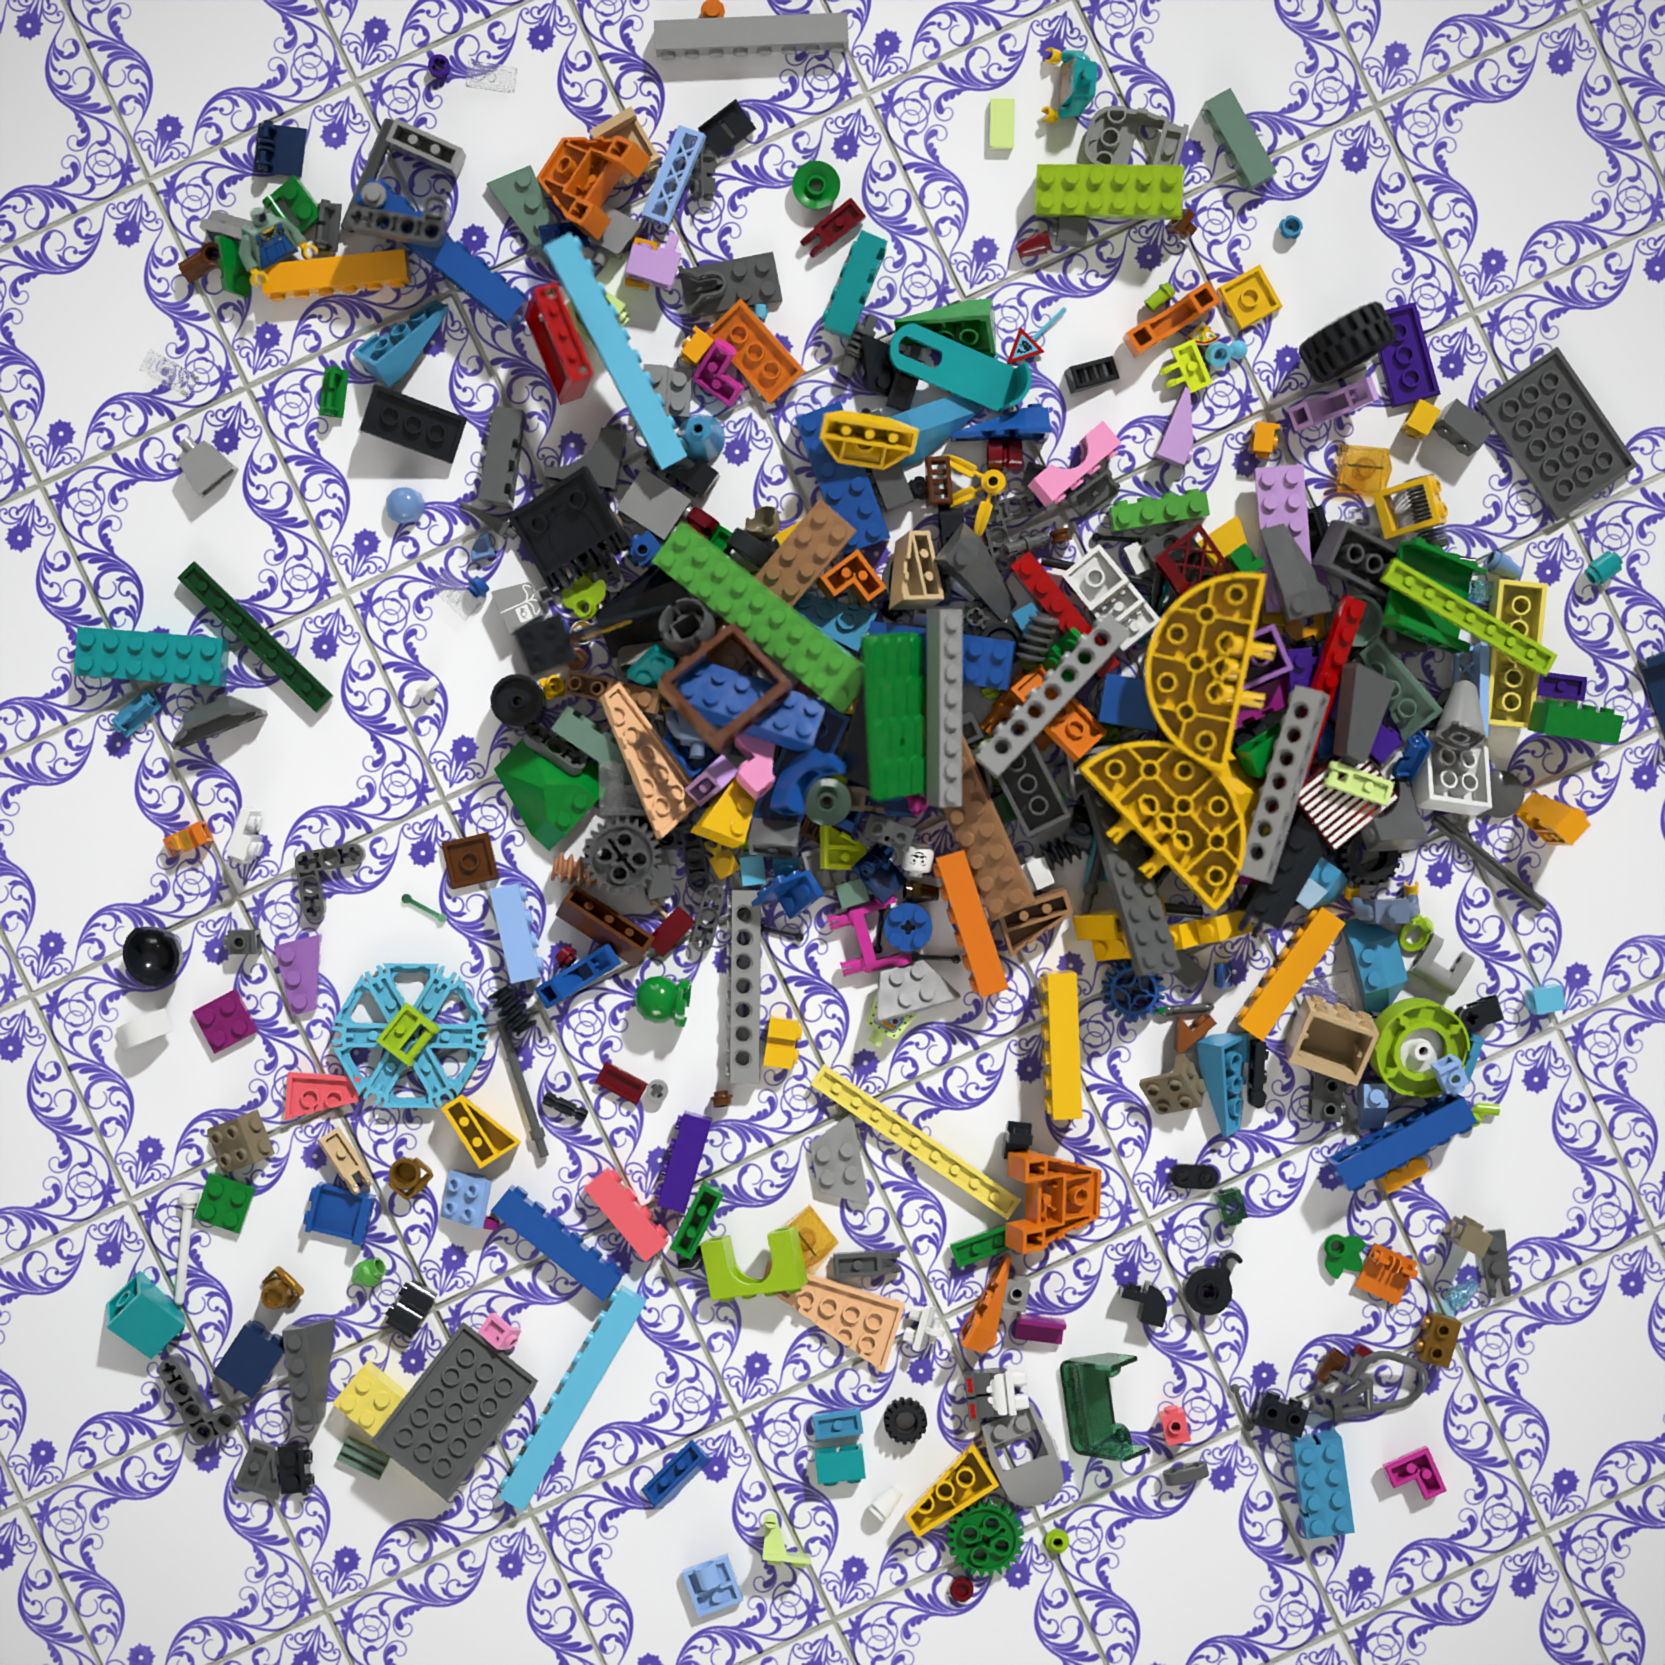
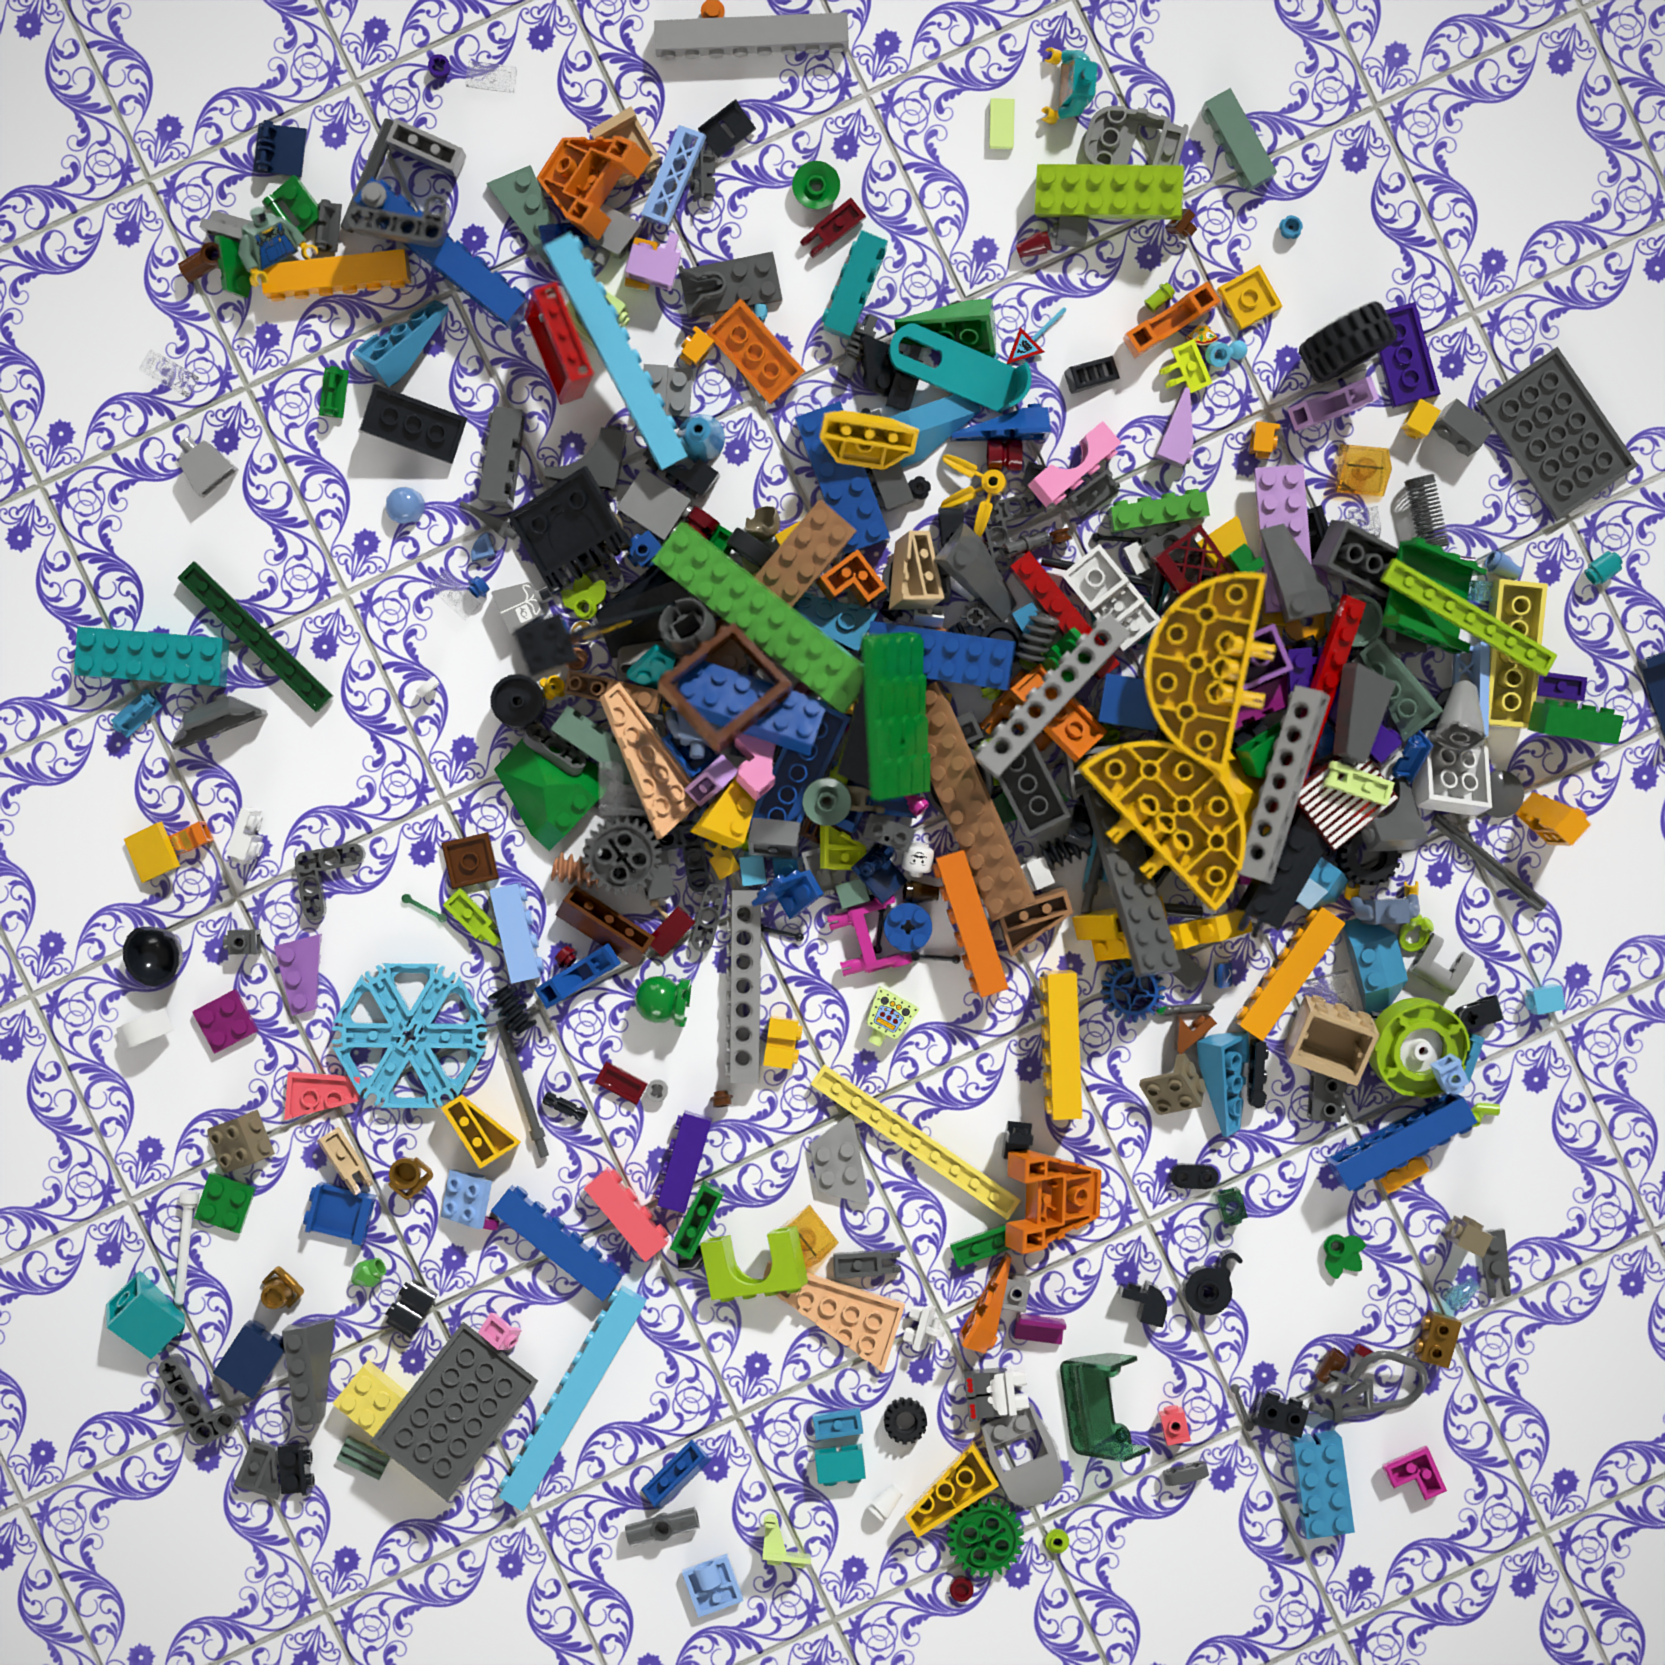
lime plate [376,1002,441,1067] -> none
dark pink brick [691,339,745,408] -> none
blue arch [770,749,847,816] -> none
light grey wing [875,960,961,1024] -> none
reddish brown slope [925,456,953,508] -> none
light grey brick [927,609,962,807] -> none
orange hinge [1355,1242,1418,1306] -> none
light blue slope [1357,1080,1388,1129] -> none
yellow window [1372,475,1448,540] -> none
none -> yellow tile [124,822,180,883]
none -> lime hinge [443,888,501,947]
none -> dark grey piece [625,1507,700,1547]

